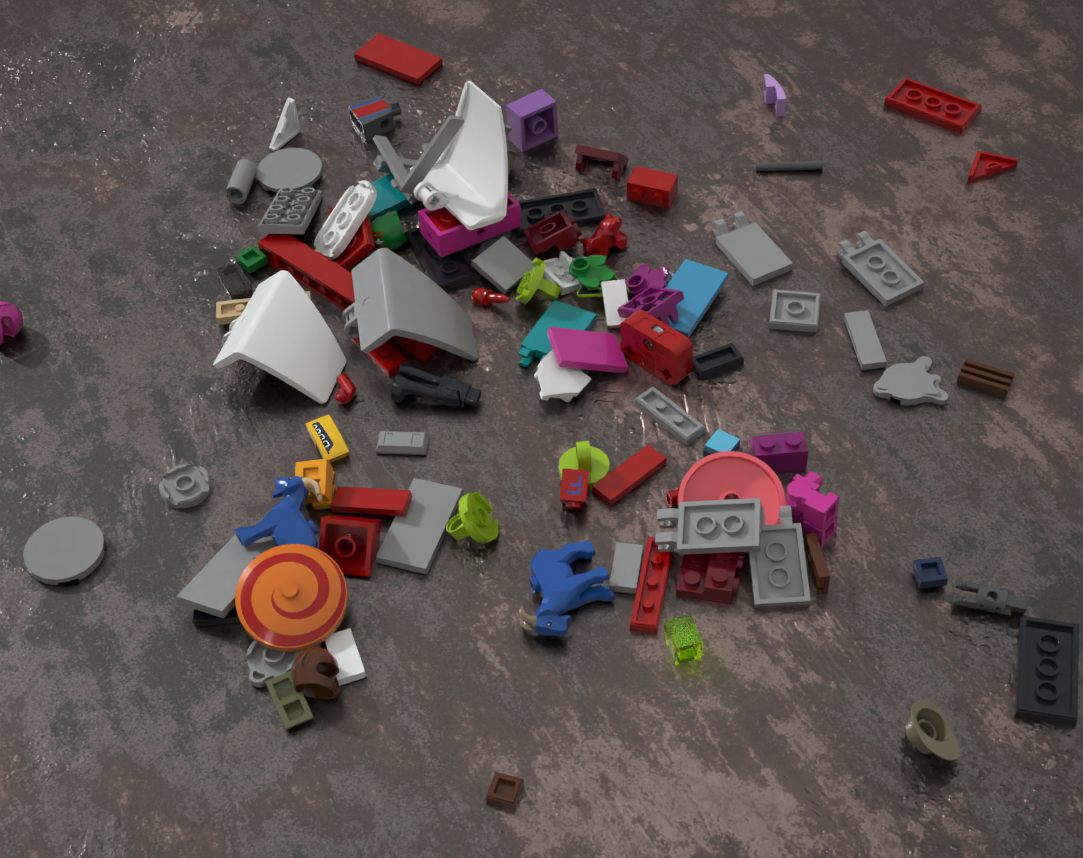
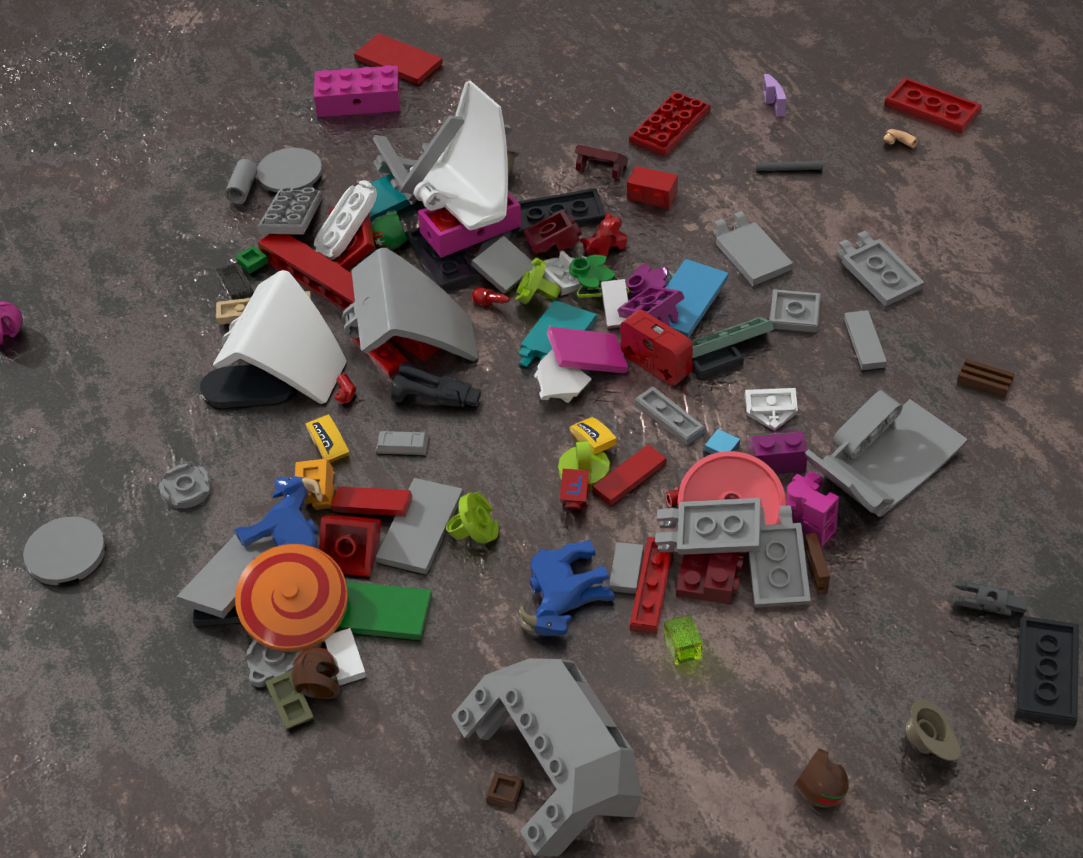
white tile [269,98,301,152] -> none
dark grey torso [348,96,402,142] -> none
medium lavender brick [506,89,558,152] -> none
light grey tile [873,356,949,406] -> none
dark blue plate [912,557,948,589] -> none
red tile [967,150,1018,182] -> none
none -> black tile [200,364,297,408]
none -> dark pink brick [314,65,400,117]
none -> green tile [335,581,432,640]
none -> light grey wedge [452,658,642,856]
none -> yellow slope [570,417,617,455]
none -> red tile [629,91,711,157]
none -> sand green tile [691,317,774,358]
none -> white slope [745,388,798,431]
none -> reddish brown helmet [794,748,849,808]
none -> light grey beam [805,390,968,517]
none -> light nougat arm [884,129,918,148]

